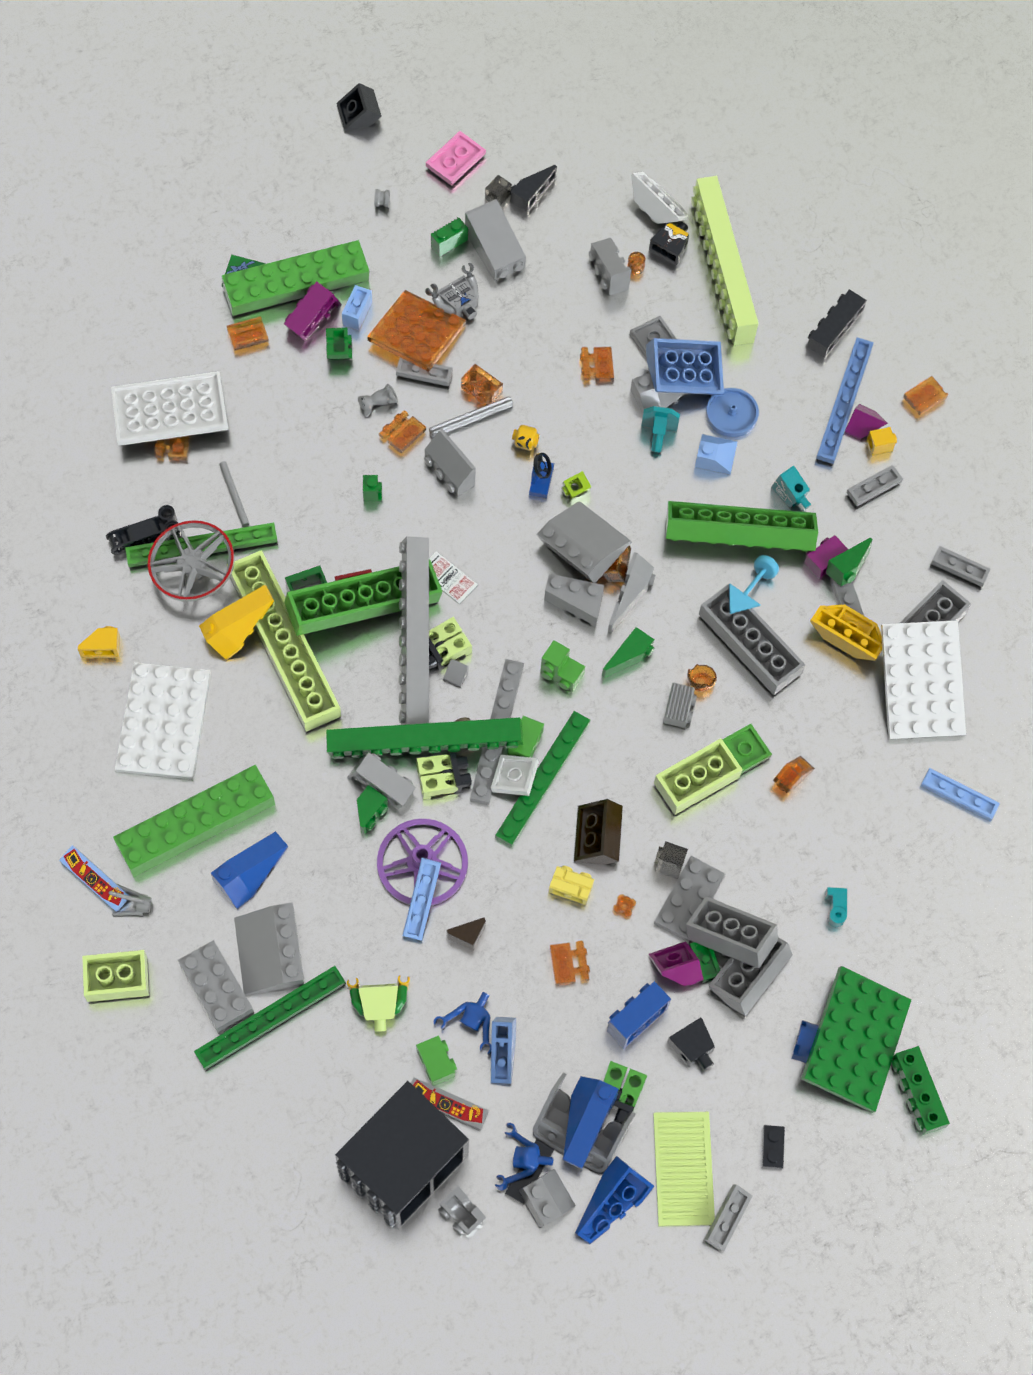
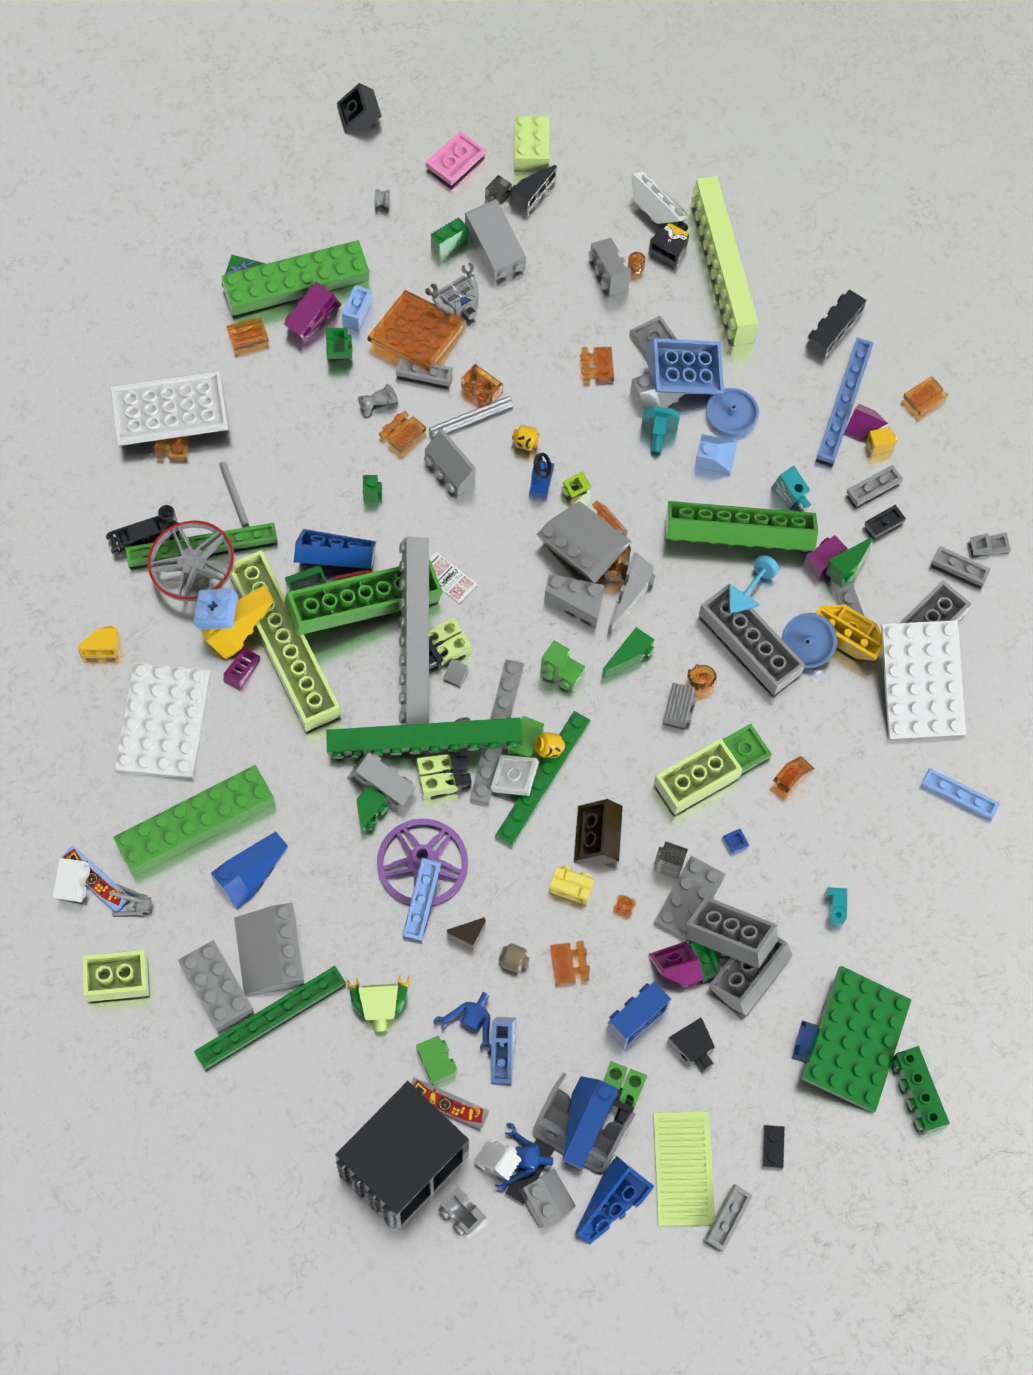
none -> white brick [52,858,90,903]
none -> light blue brick [193,589,238,630]
none -> magenta slope [223,648,260,690]
none -> blue wedge [293,529,377,570]
none -> white brick [473,1141,521,1180]
none -> dark tan head [498,943,530,973]
none -> yellowish green brick [514,115,550,171]
none -> yellow head [534,732,565,758]
none -> clear orange plate [592,500,628,535]
none -> blue tile [722,828,749,855]
none -> medium blue piece [782,613,838,668]
none -> black plate [864,504,906,538]
none -> light grey slope [970,532,1011,555]

